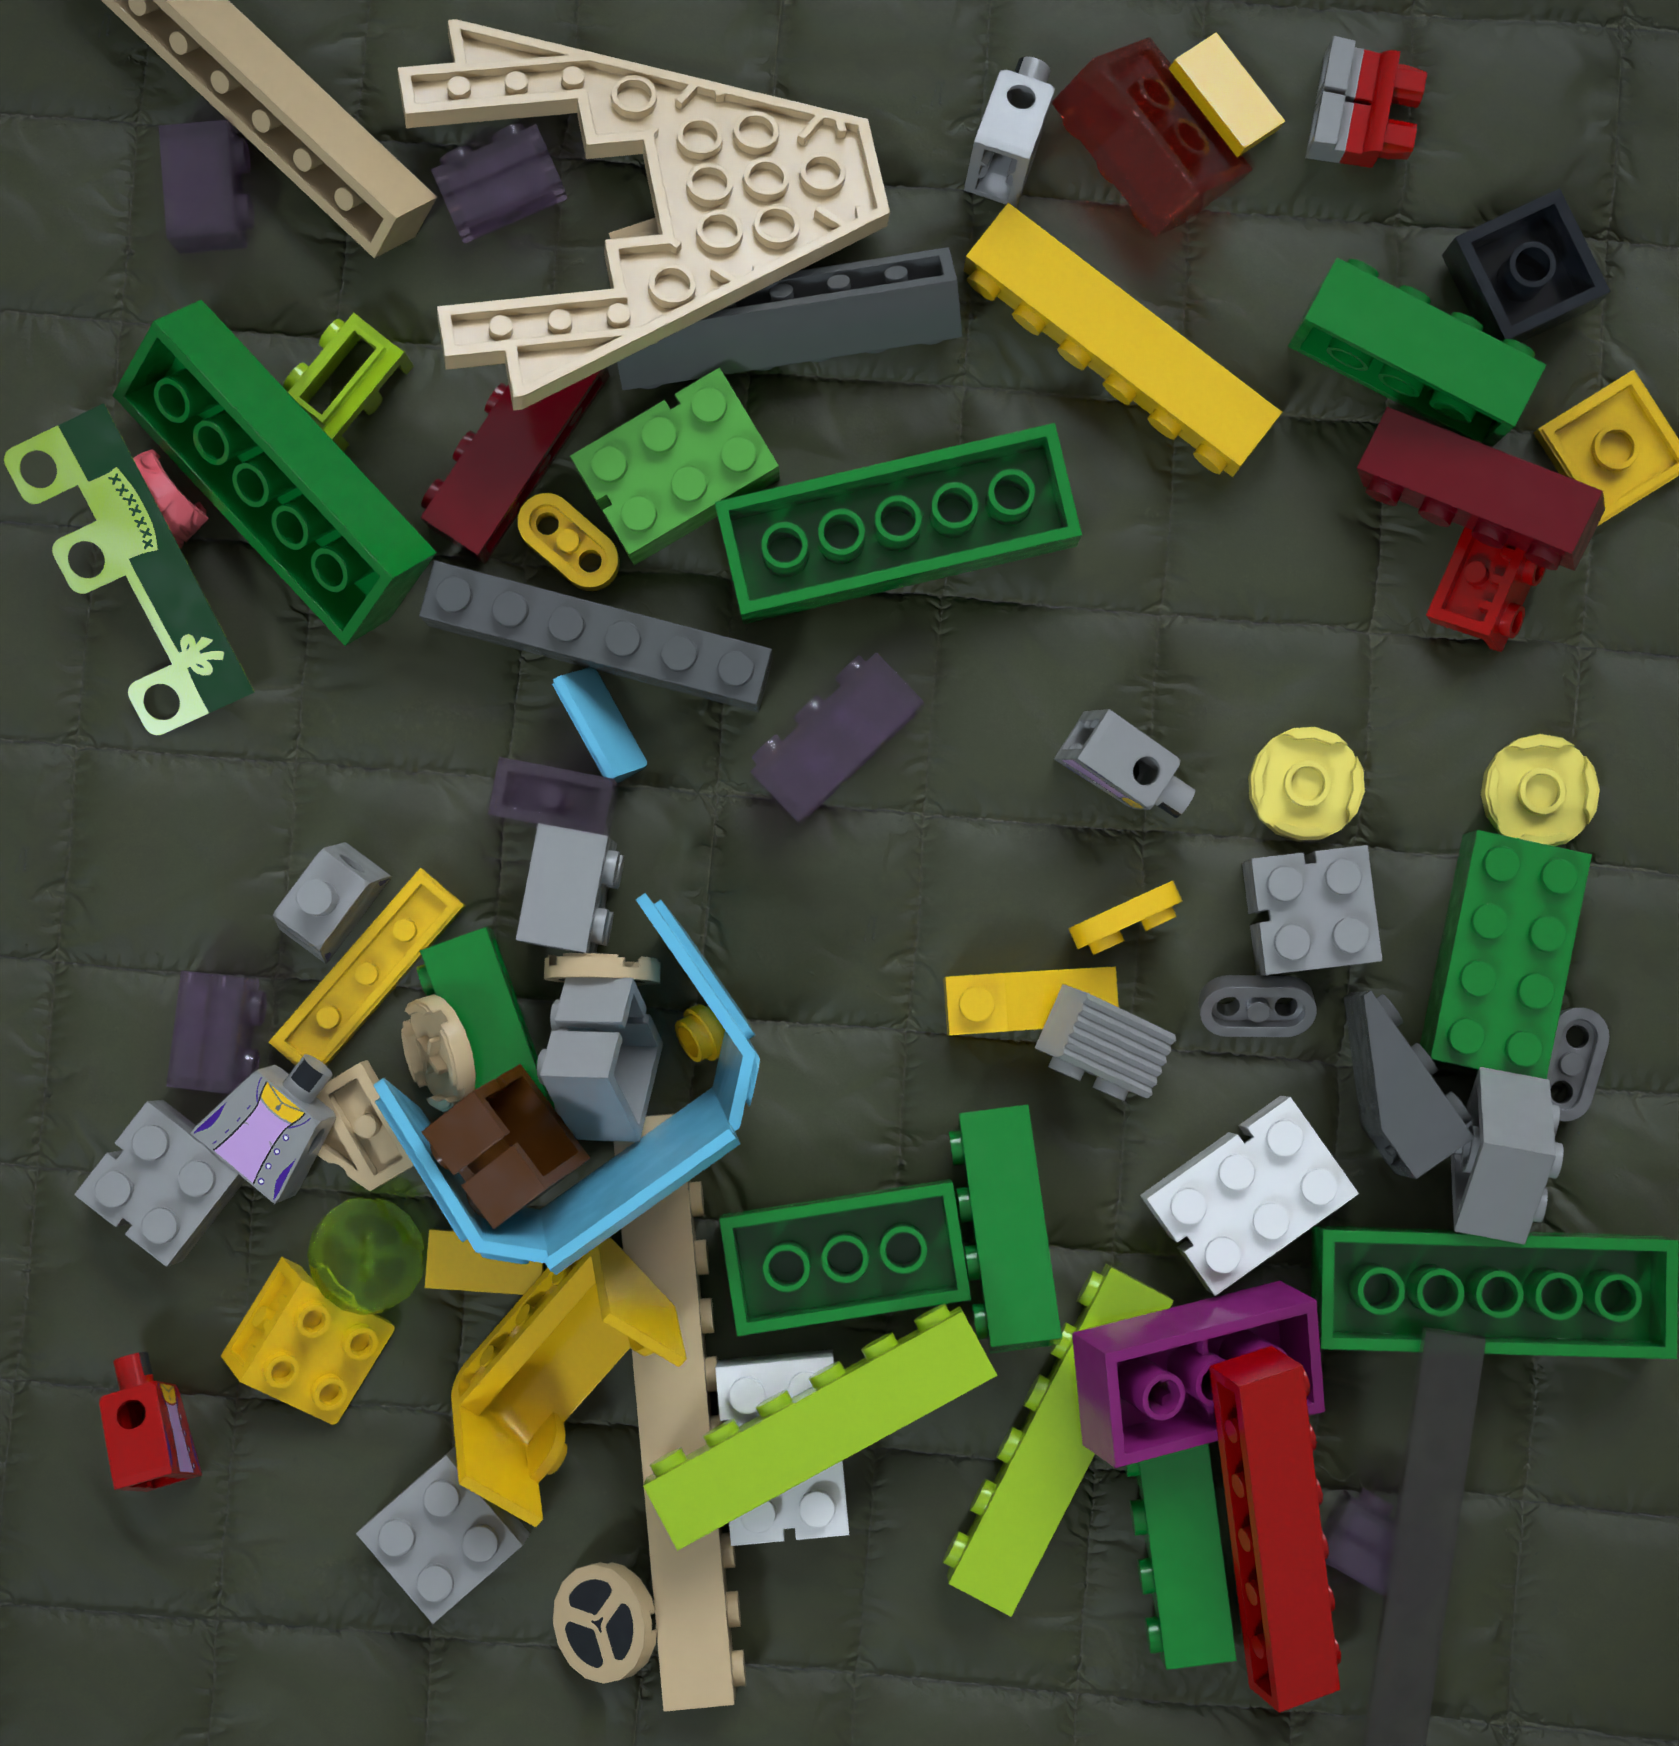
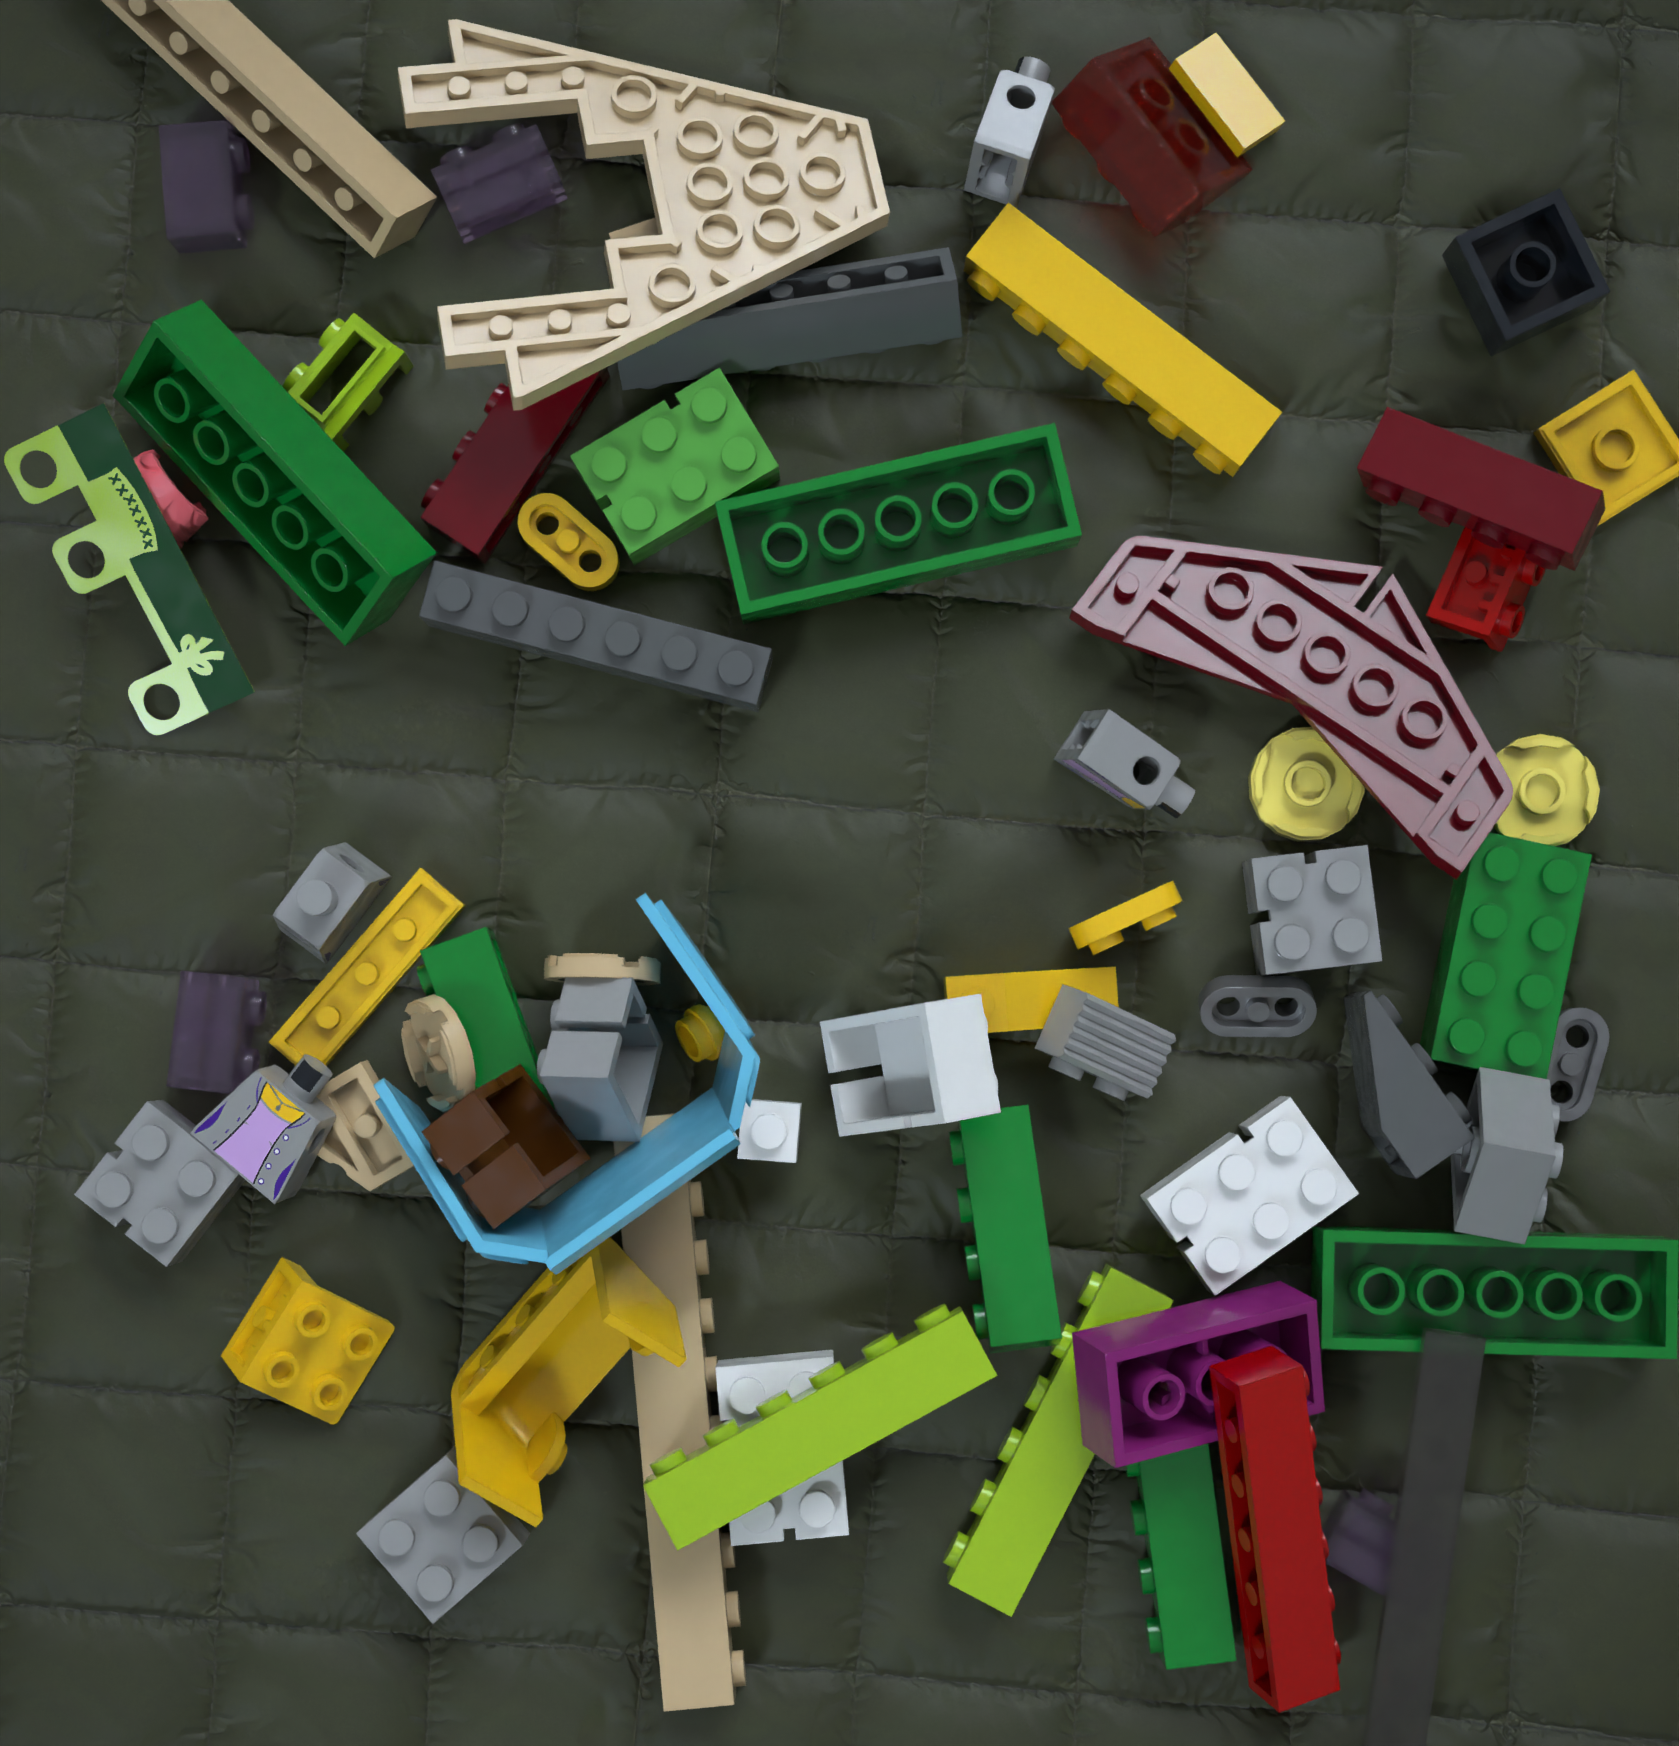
red torso [99,1352,202,1492] -> none
clear neon green tile [307,1197,424,1315] -> none
yellow tile [425,1229,545,1295] -> none
clear purple brick [488,757,619,836] -> none
light grey brick [516,823,624,953] -> none
medium azure slope [552,668,647,786] -> none
tan tile [553,1562,657,1684] -> none
green brick [719,1179,971,1336] -> none
clear purple brick [750,652,925,826] -> none
green brick [1287,257,1547,447] -> none
hips [1305,36,1427,168] -> none
none -> white brick [737,1099,802,1163]
none -> white piece [820,994,1001,1137]
none -> wing [1069,536,1513,879]

